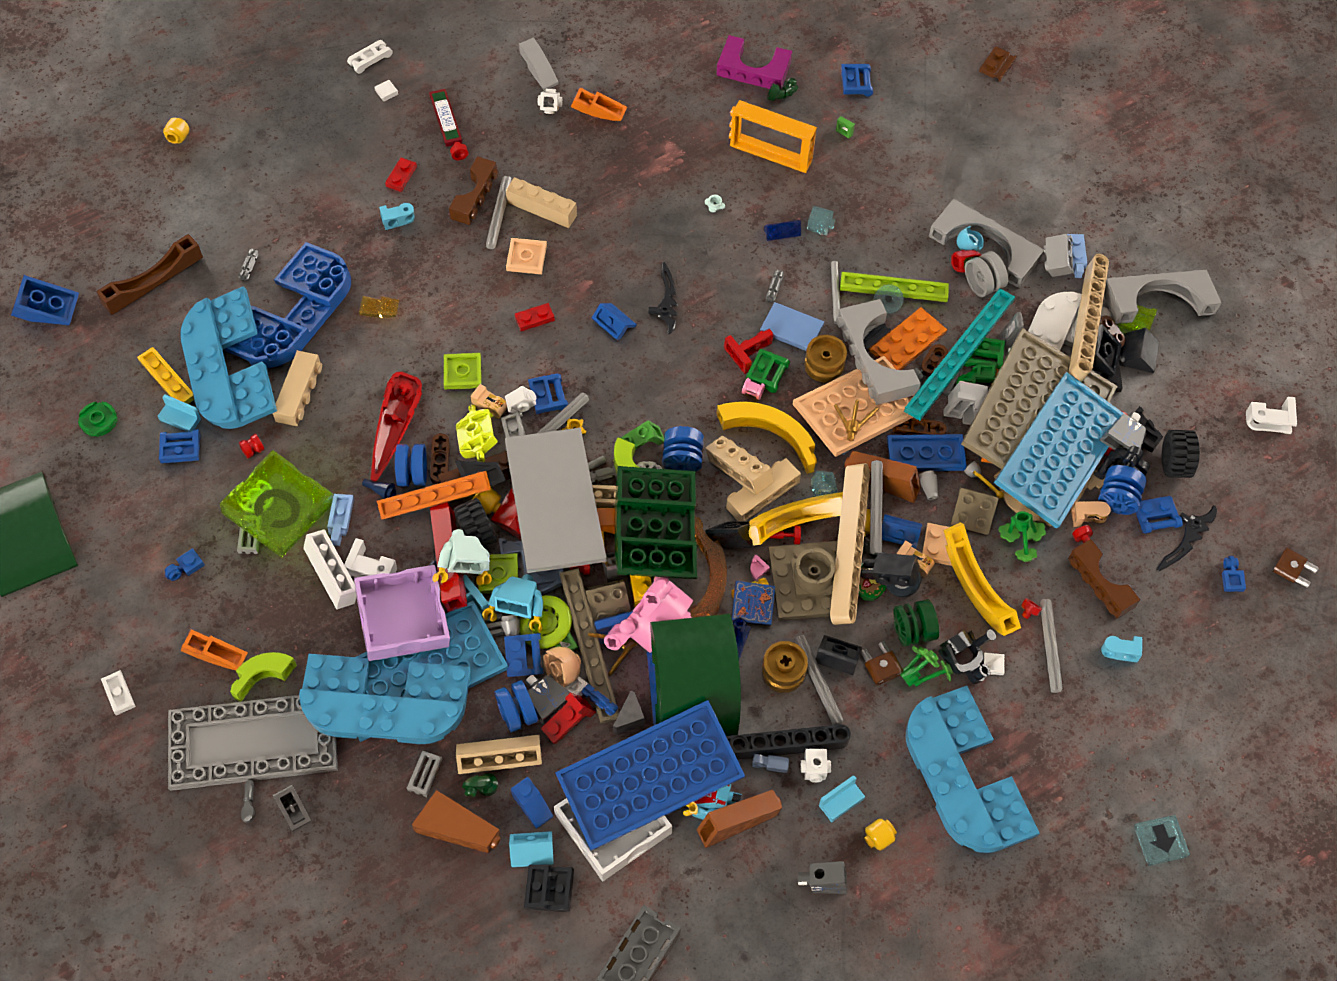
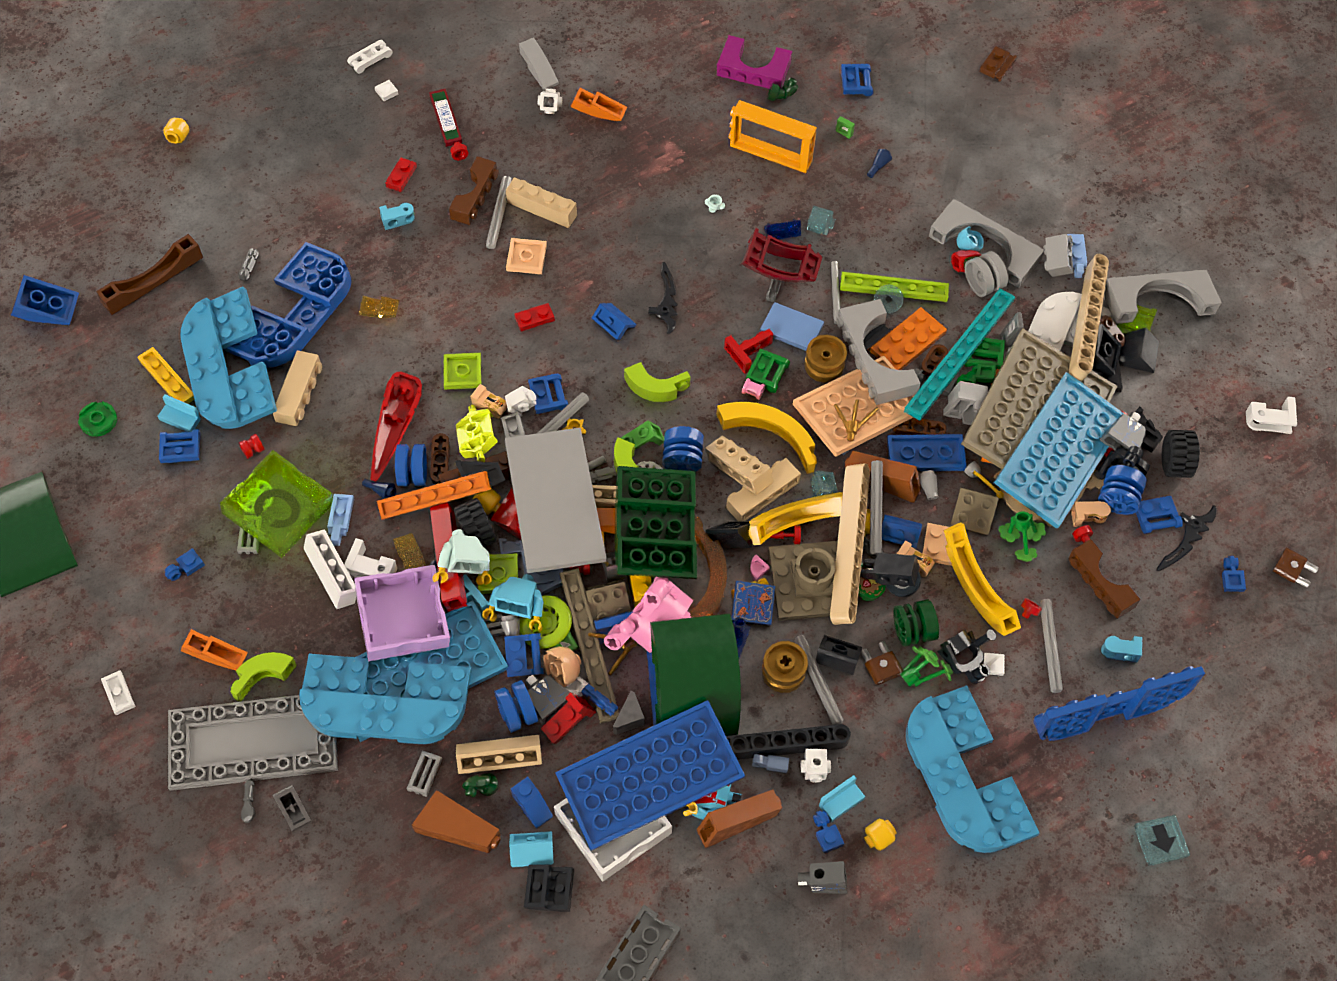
none -> clear yellow slope [393,533,426,570]
none -> lime arch [624,362,690,402]
none -> dark red wedge [741,228,822,282]
none -> blue plate [813,811,844,853]
none -> dark blue cone [867,149,892,178]
none -> blue plate [1033,666,1205,741]

